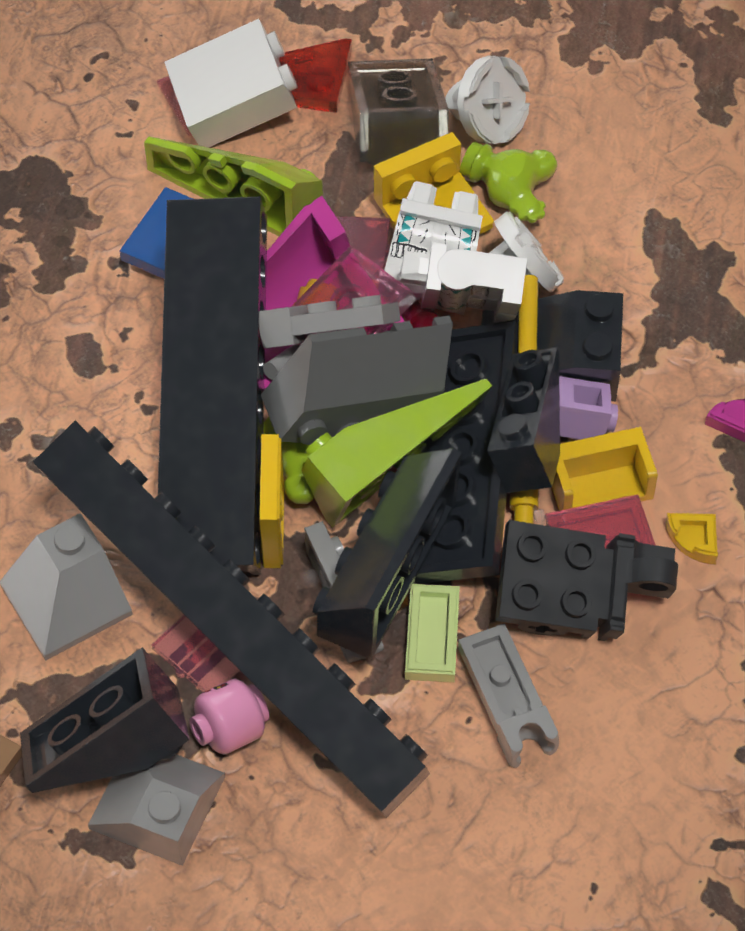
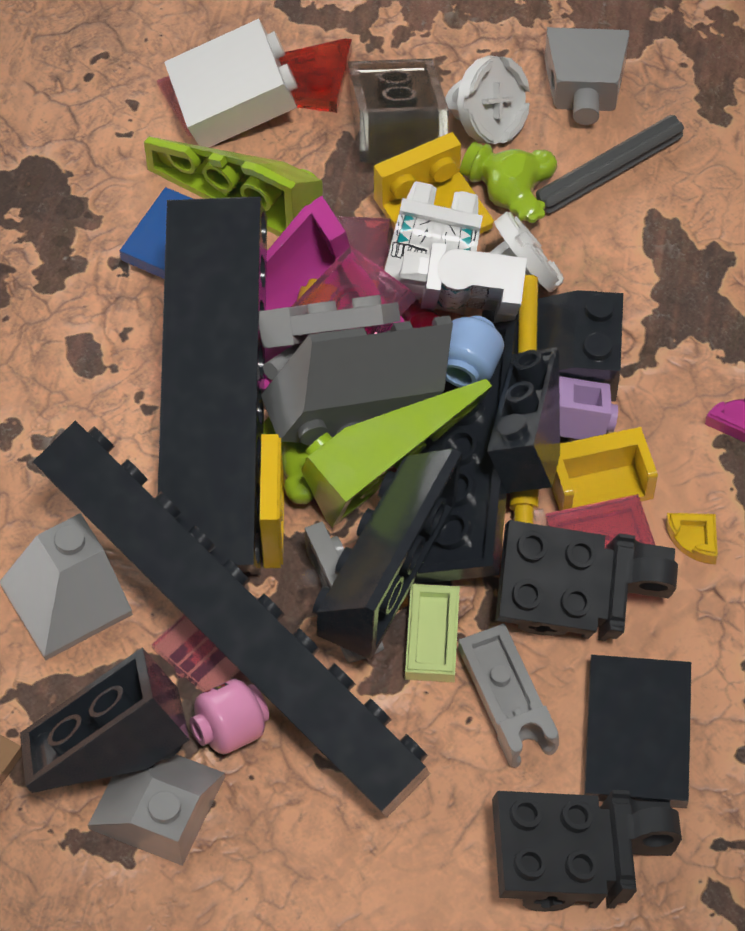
none -> light blue head [446,315,504,387]
none -> black plate [492,790,682,912]
none -> dark grey axle [536,115,684,214]
none -> light grey torso [545,27,629,125]
none -> black tile [584,655,692,808]

